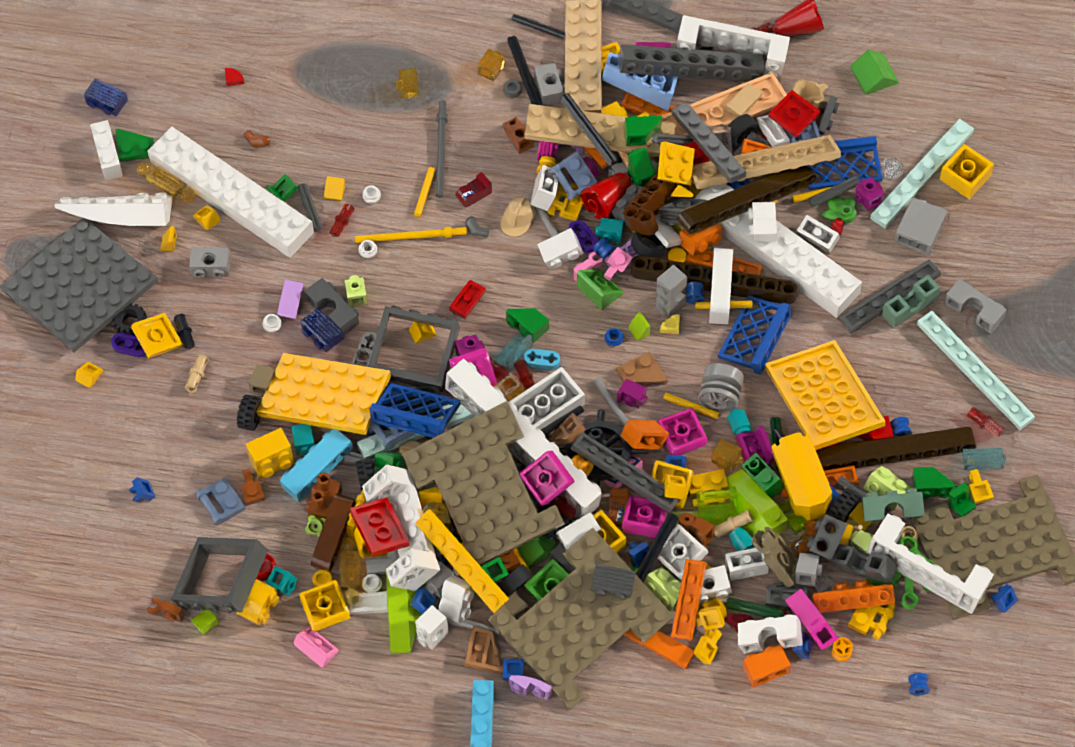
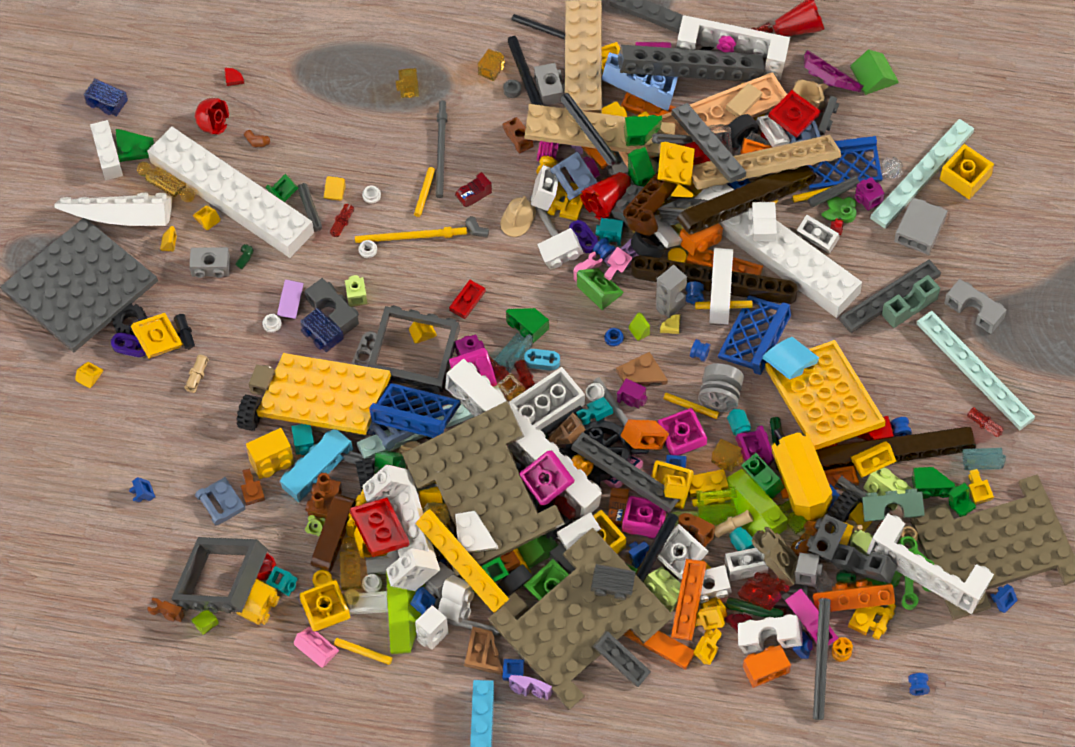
none -> red cylinder [195,98,229,135]
none -> dark green arm [235,244,254,270]
none -> yellow bar [334,638,393,665]
none -> white wing [455,511,498,553]
none -> teal plate [576,397,613,425]
none -> white plate [586,383,604,402]
none -> dark grey plate [592,631,651,687]
none -> blue wheel [690,339,711,362]
none -> dark pink plate [716,36,736,52]
none -> clear red plate [737,572,790,611]
none -> medium azure slope [763,337,819,379]
none -> magenta wing [803,50,864,92]
none -> dark grey axle [813,598,830,720]
none -> dark green arm [836,570,856,583]
none -> yellow slope [851,442,897,477]

